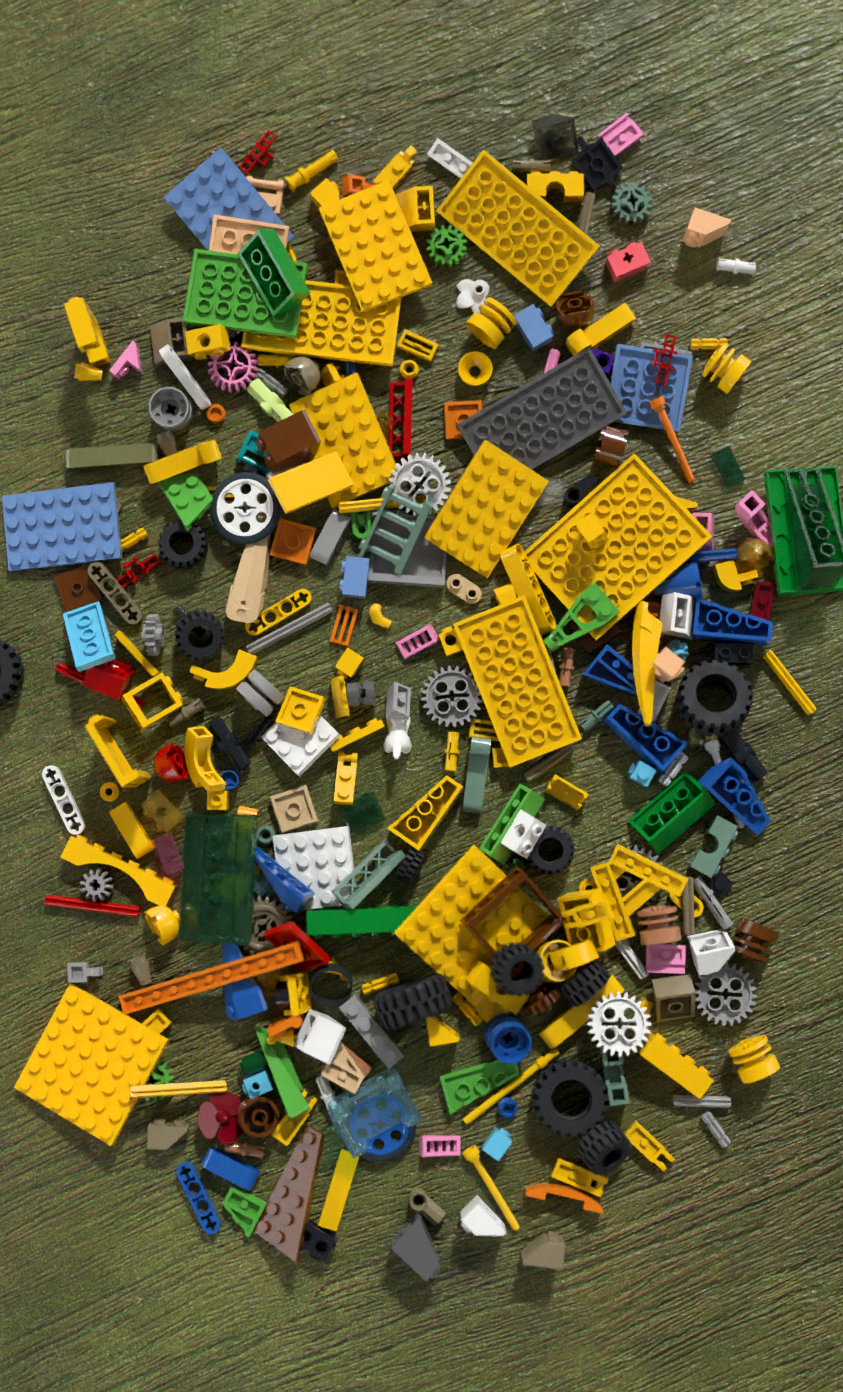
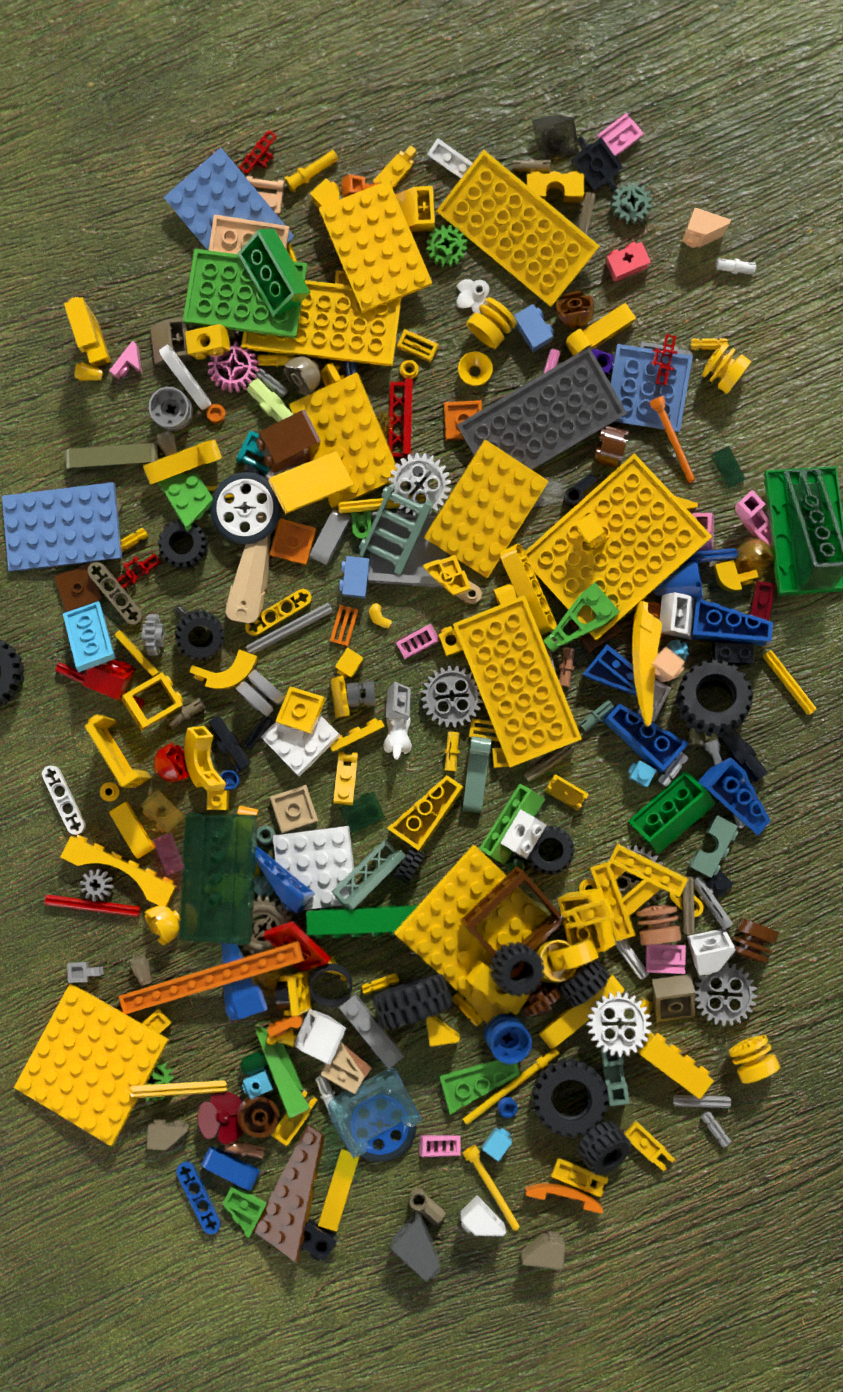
none -> yellow slope [423,555,471,595]

